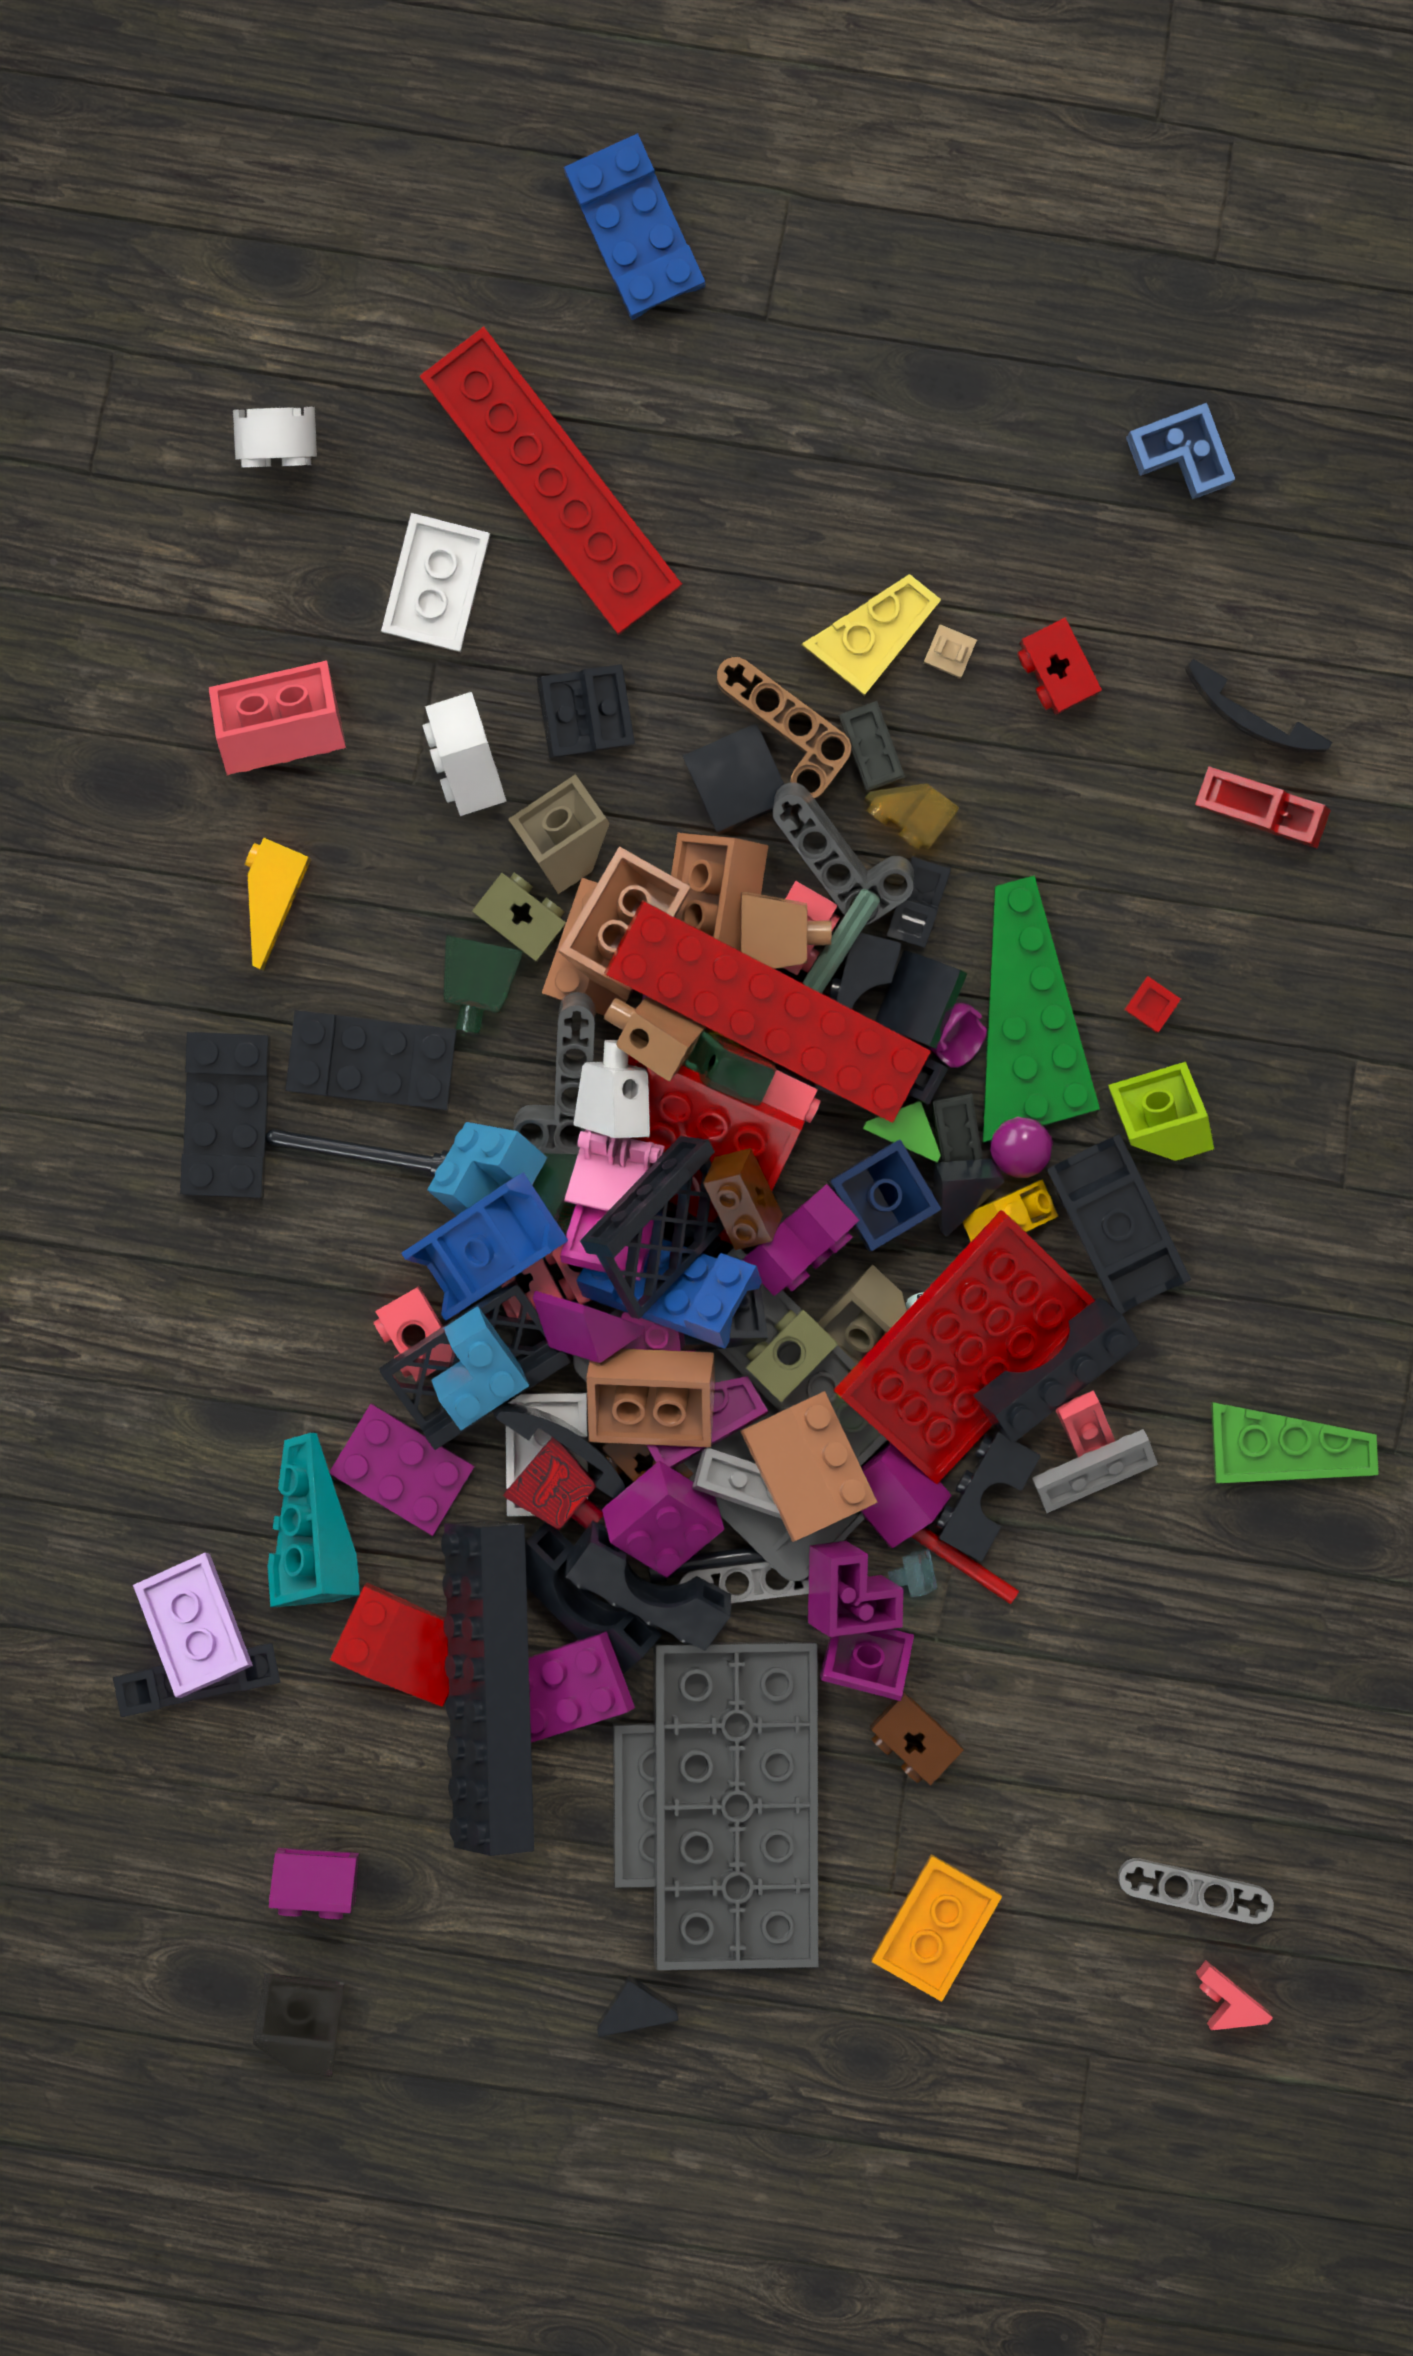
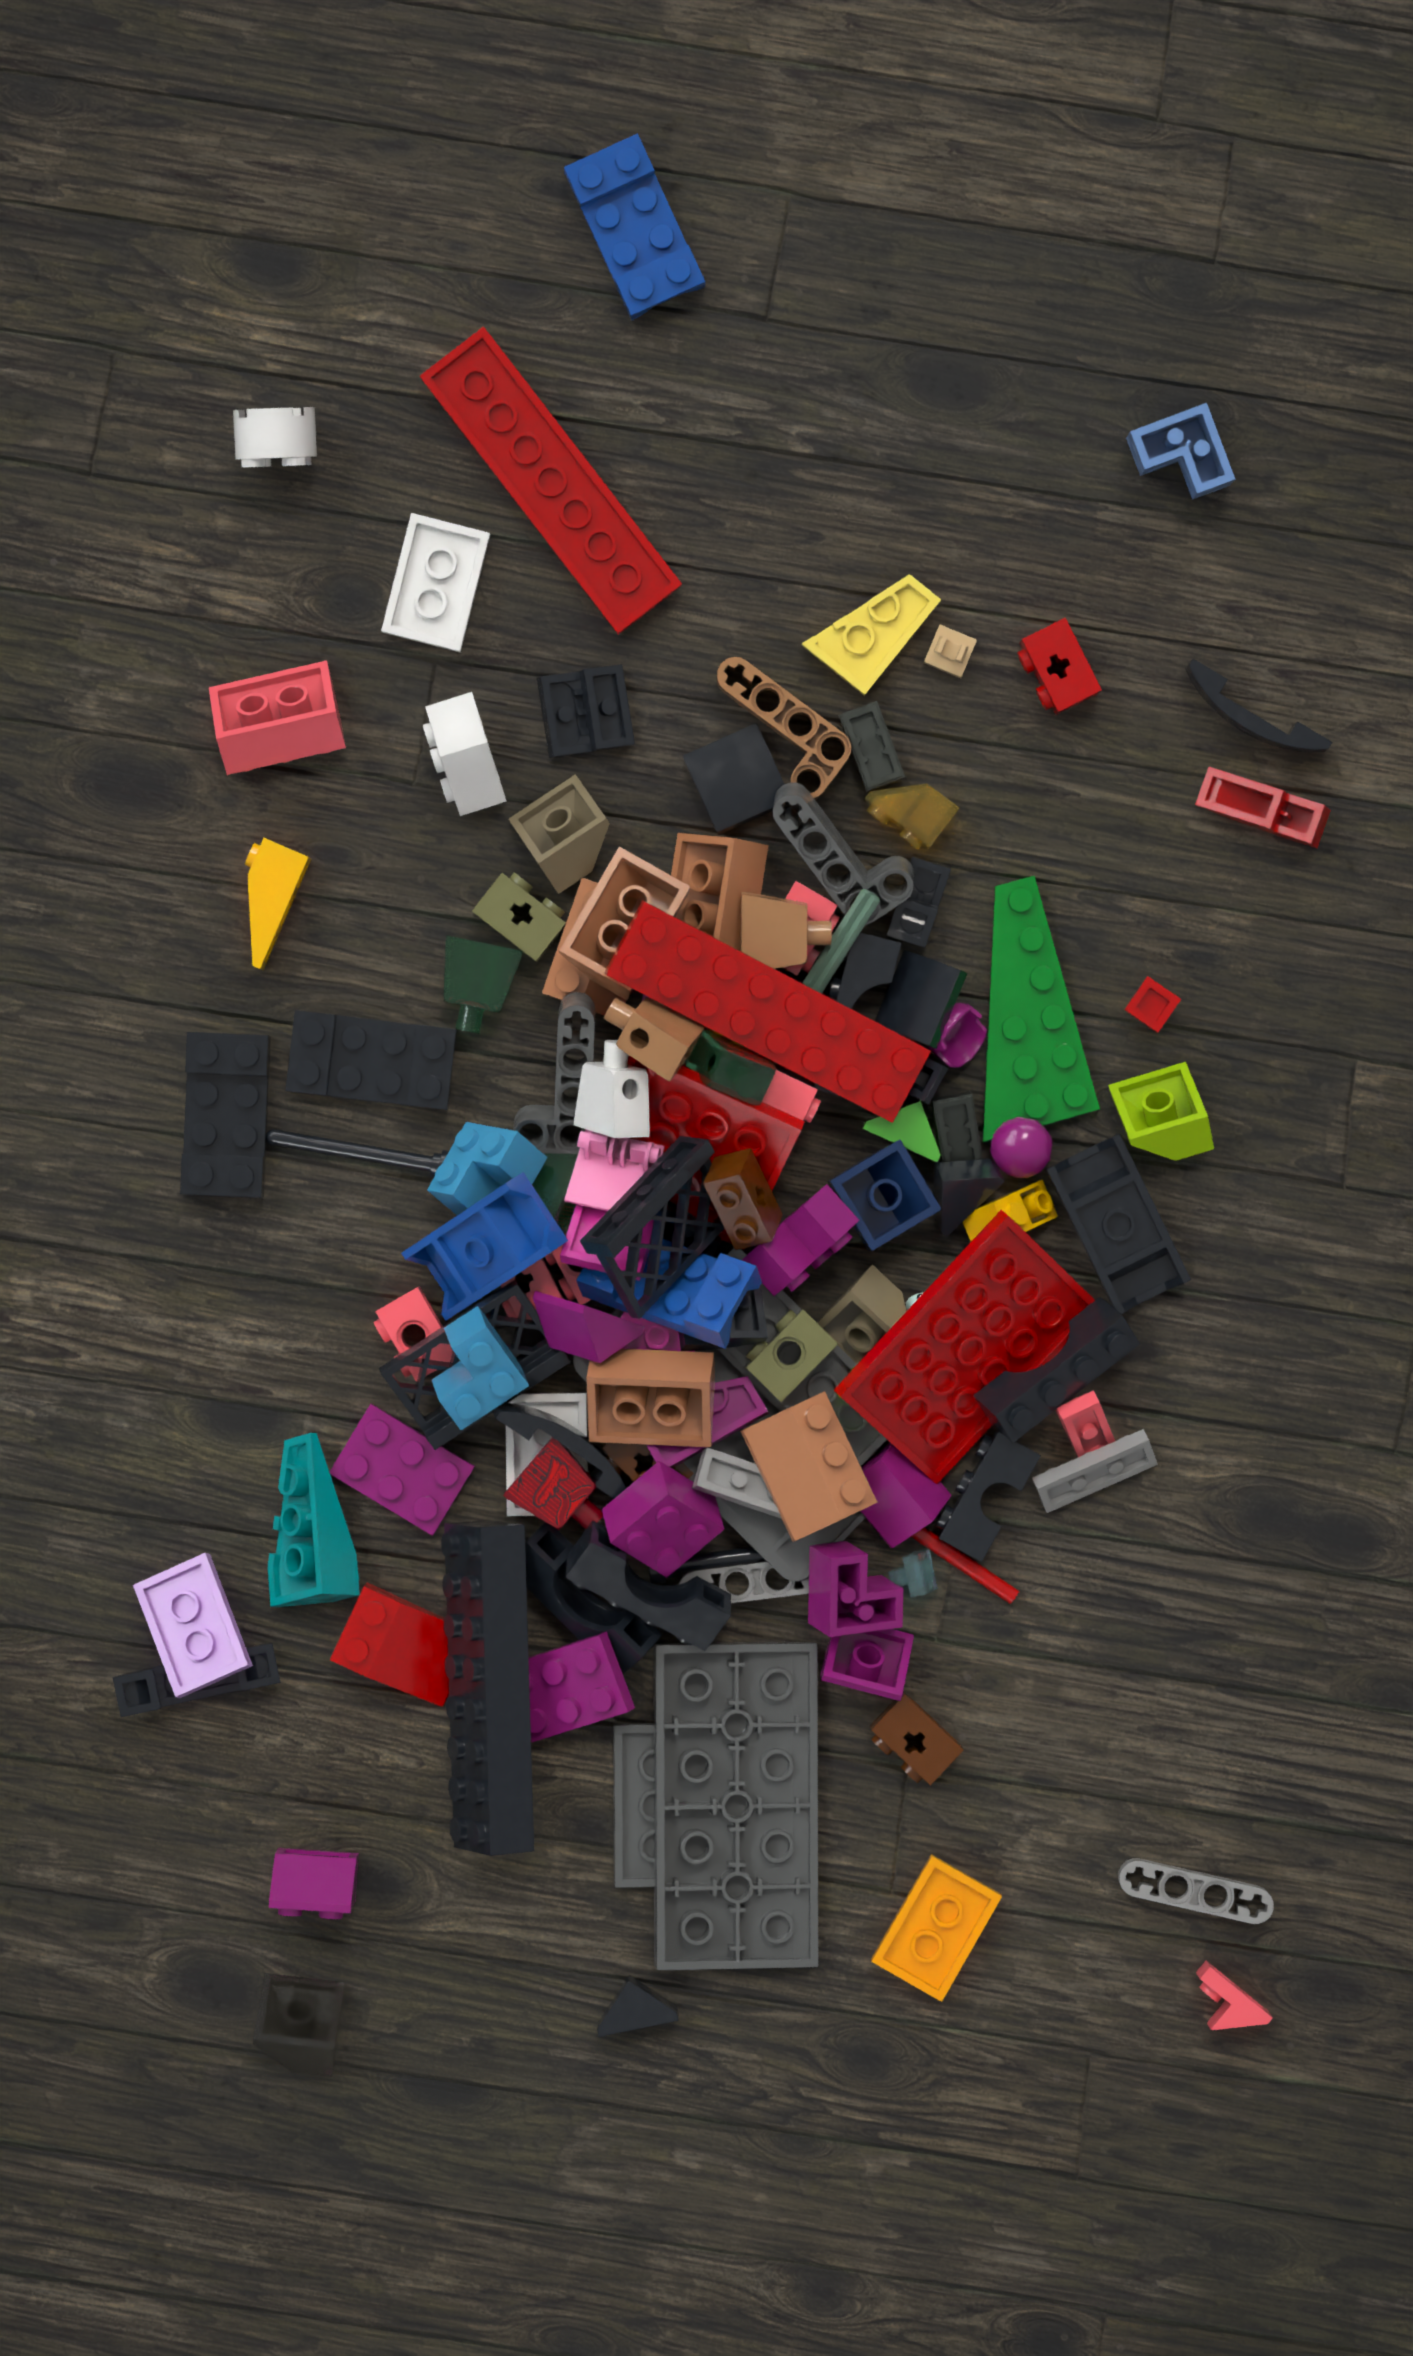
bright green wing [1211,1402,1378,1483] -> none

